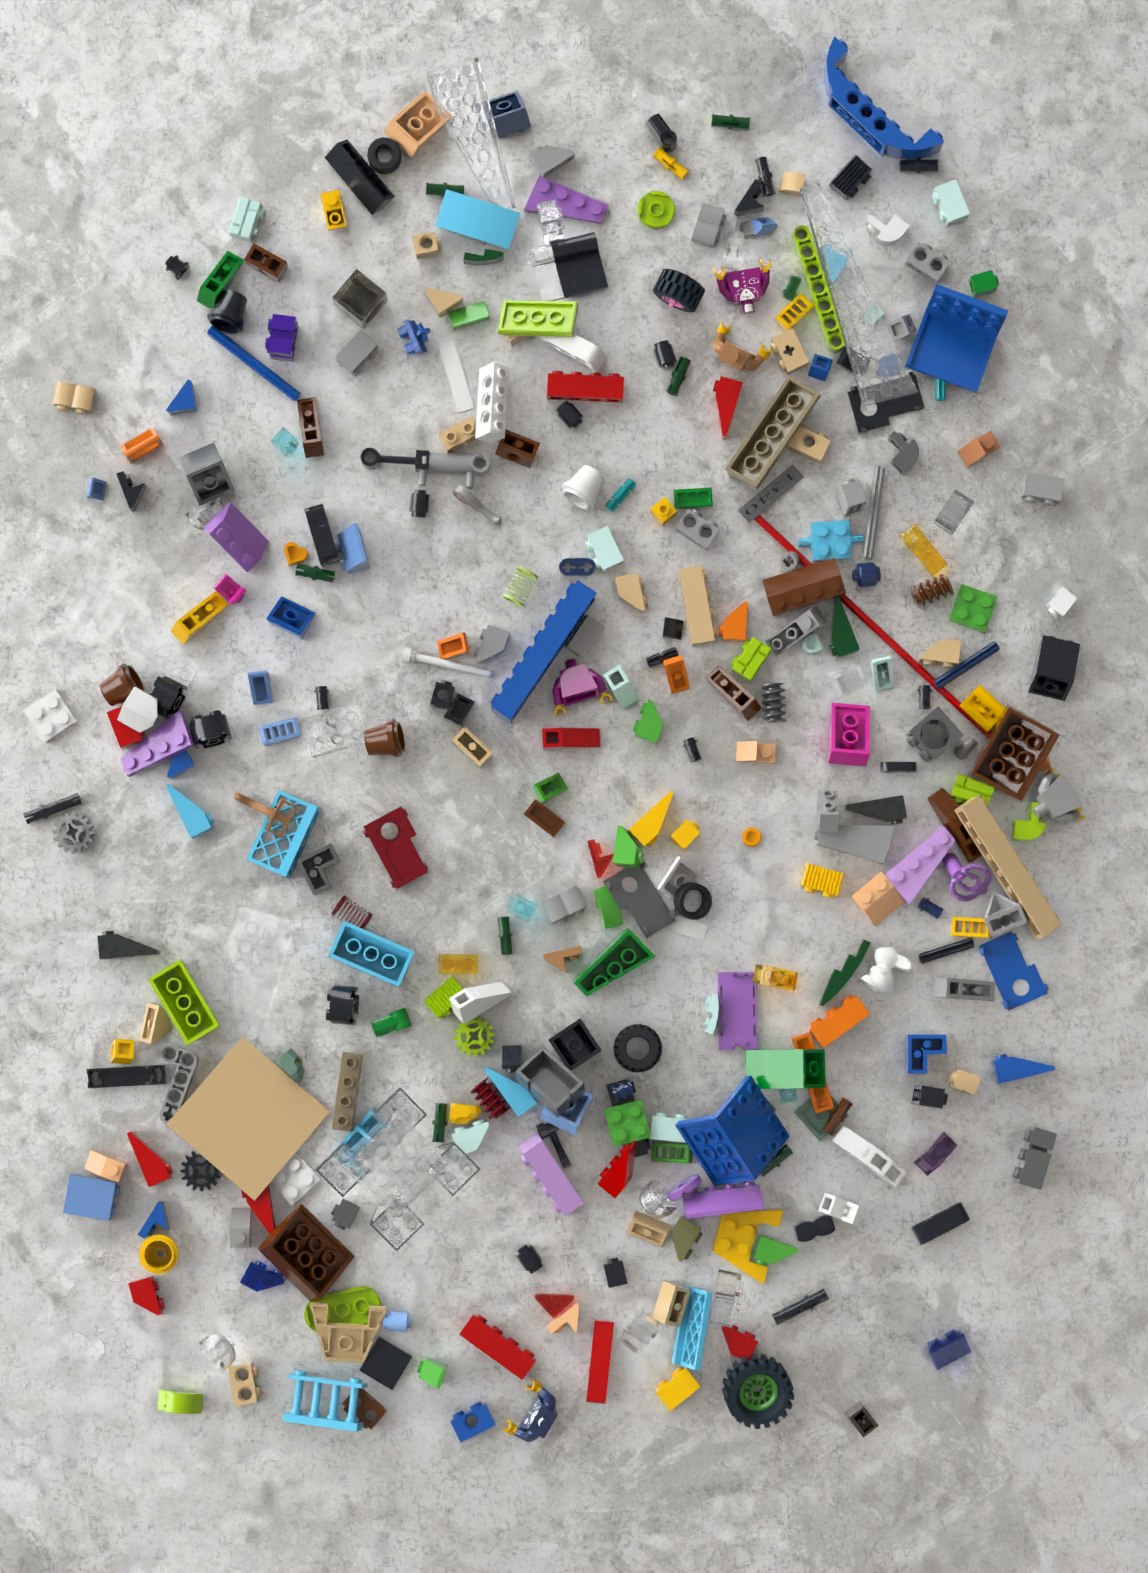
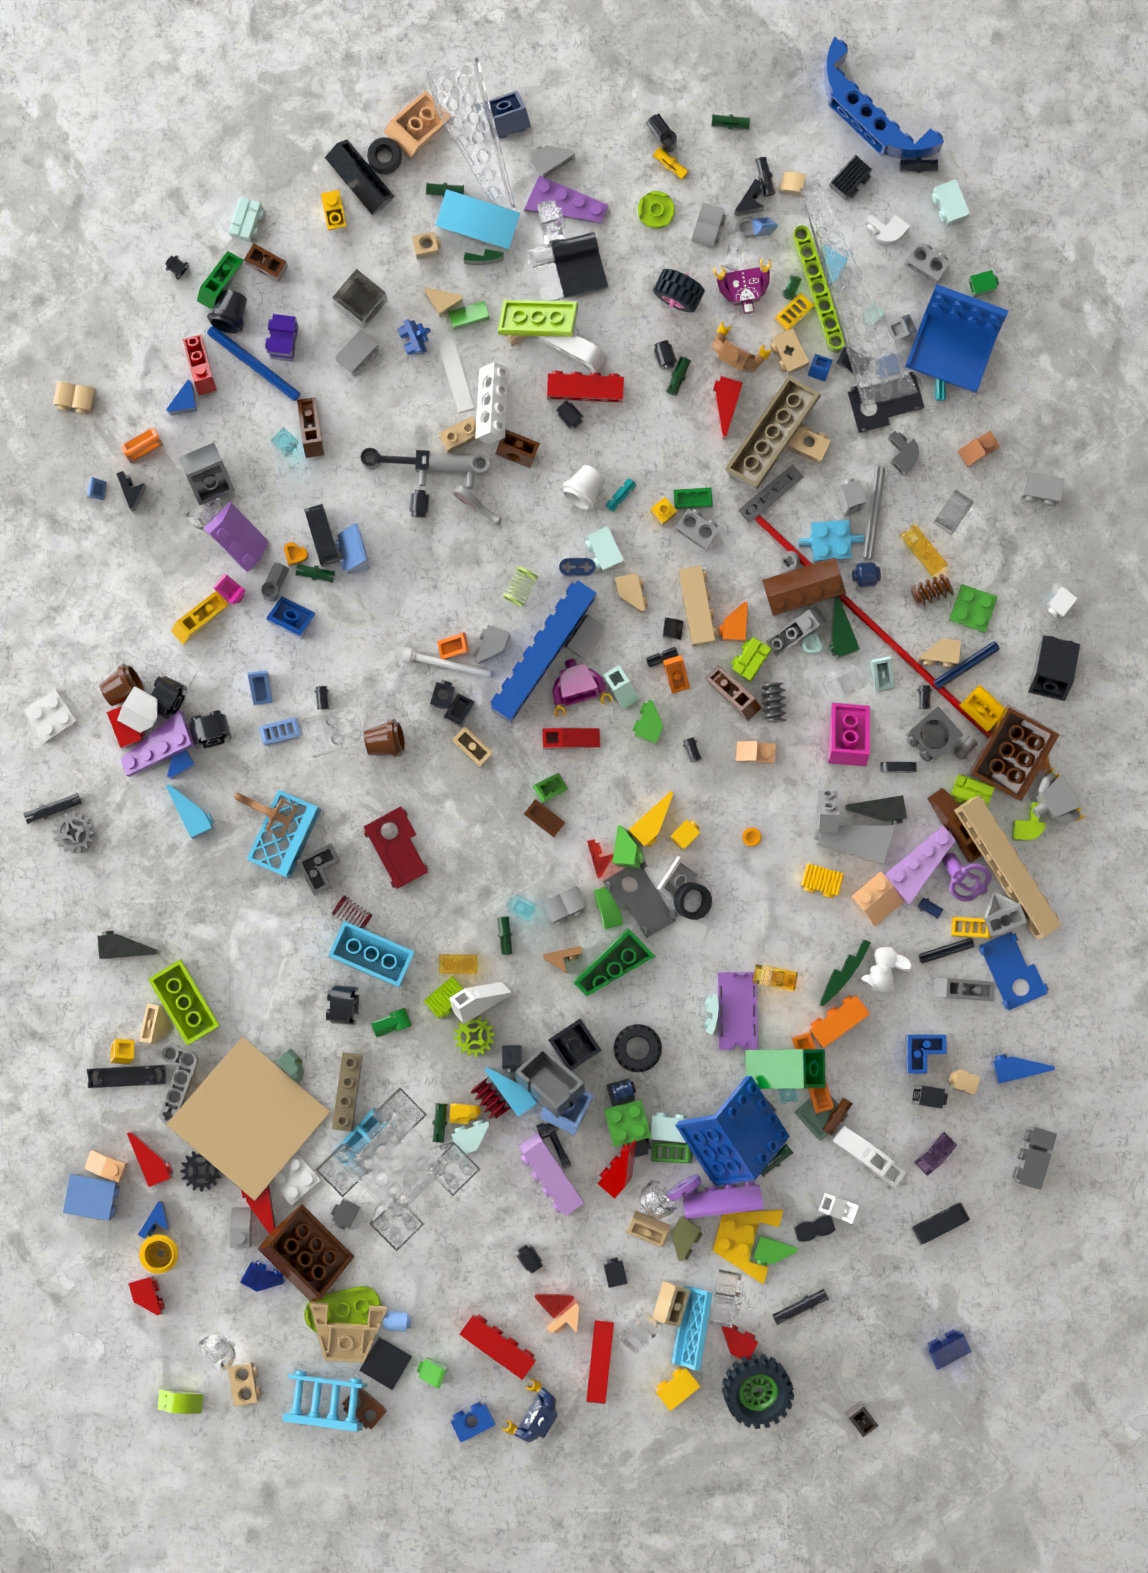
none -> red slope [183,334,217,396]
none -> dark grey piece [261,562,290,602]

